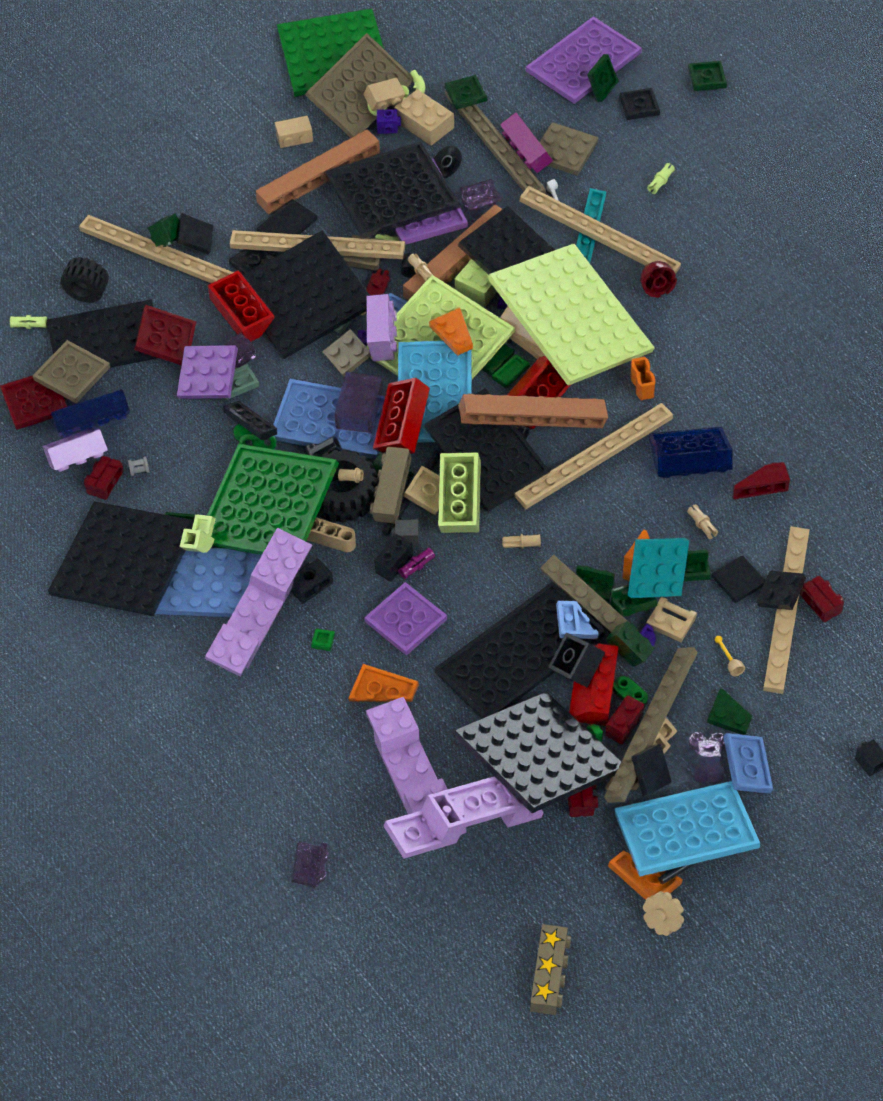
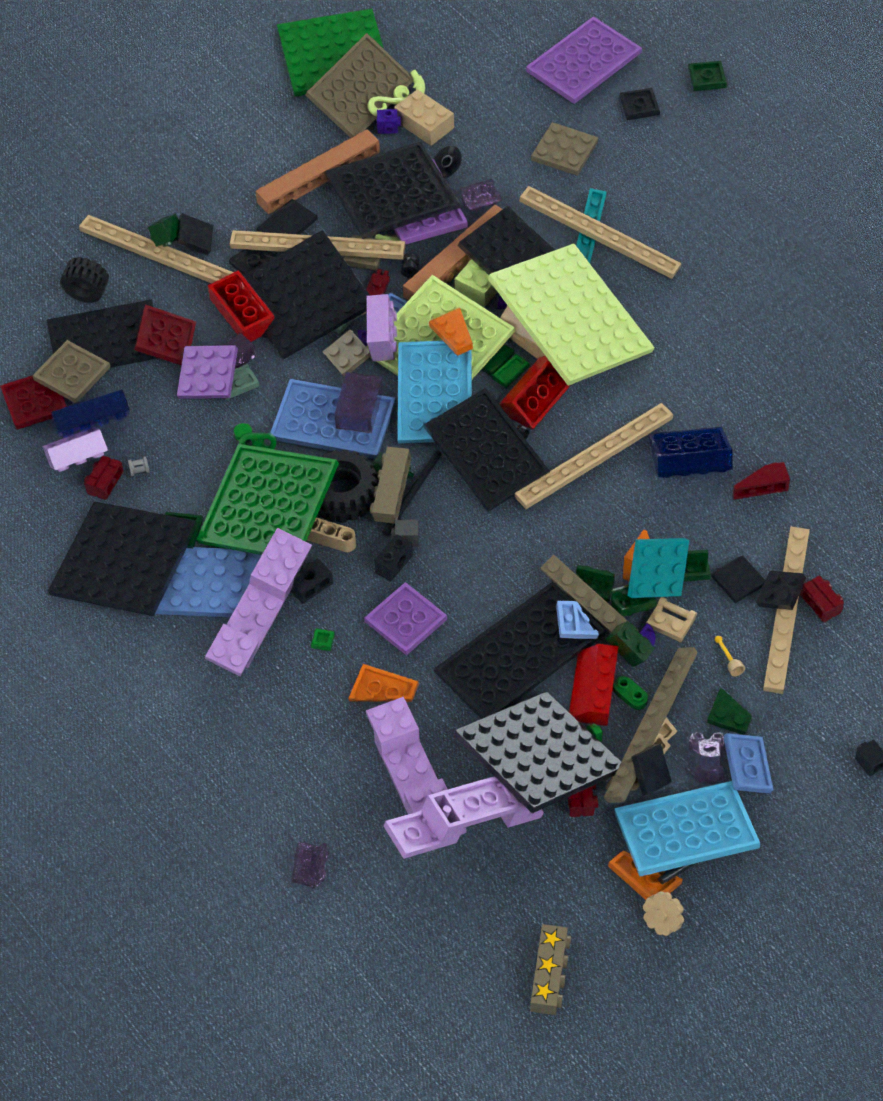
yellowish green pin [10,315,47,329] -> none
yellowish green brick [180,514,216,553] -> none
black plate [223,401,277,440] -> none
tan brick [275,116,313,148] -> none
black piece [304,436,342,457] -> none
tan pin [338,468,364,483] -> none
tan brick [363,78,405,111] -> none
red slope [373,378,430,454] -> none
magenta pin [398,548,435,579] -> none
tan plate [403,466,440,515] -> none
tan axle [408,254,434,281] -> none
yellowish green brick [438,453,481,533] -> none
dark green plate [444,75,487,110] -> none
dark tan plate [445,90,546,194] -> none
nougat brick [458,394,608,428] -> none
magenta brick [500,112,553,173] -> none
tan axle [502,534,541,549] -> none
white hand [546,179,559,201] -> none
black brick [548,632,605,688] -> none
dark green plate [587,54,619,102] -> none
dark red brick [605,695,644,745] -> none
orange brick [630,356,655,400] -> none
dark red cylinder [640,261,677,298] -> none
yellowish green pin [647,163,675,194] -> none
tan pin [687,504,718,539] -> none

